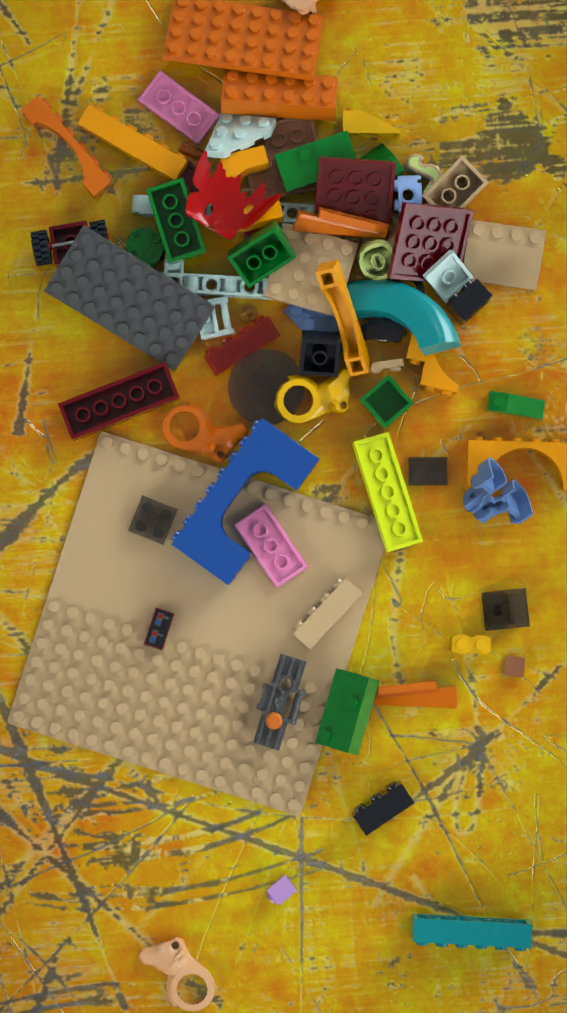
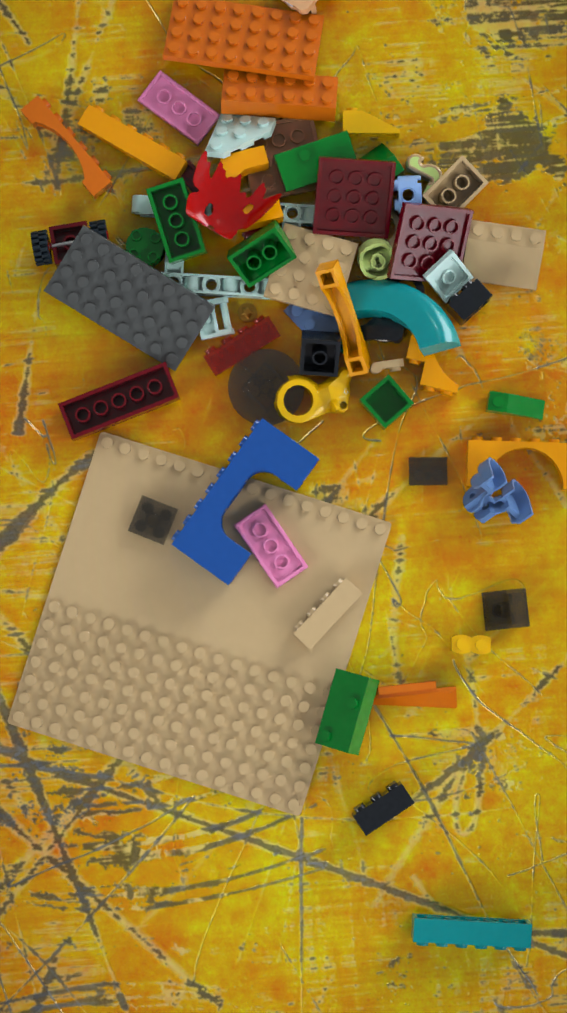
light nougat animal [138,937,216,1011] -> none
tile [144,608,174,651] -> none
orange animal [162,402,248,463] -> none
clear orange pin [179,141,204,161] -> none
dark grey piece [253,654,306,751] -> none
lavender brick [266,874,297,905] -> none
orange wedge [293,206,389,239] -> none
neon yellow plate [352,432,423,553] -> none
nougat slope [503,655,526,677] -> none

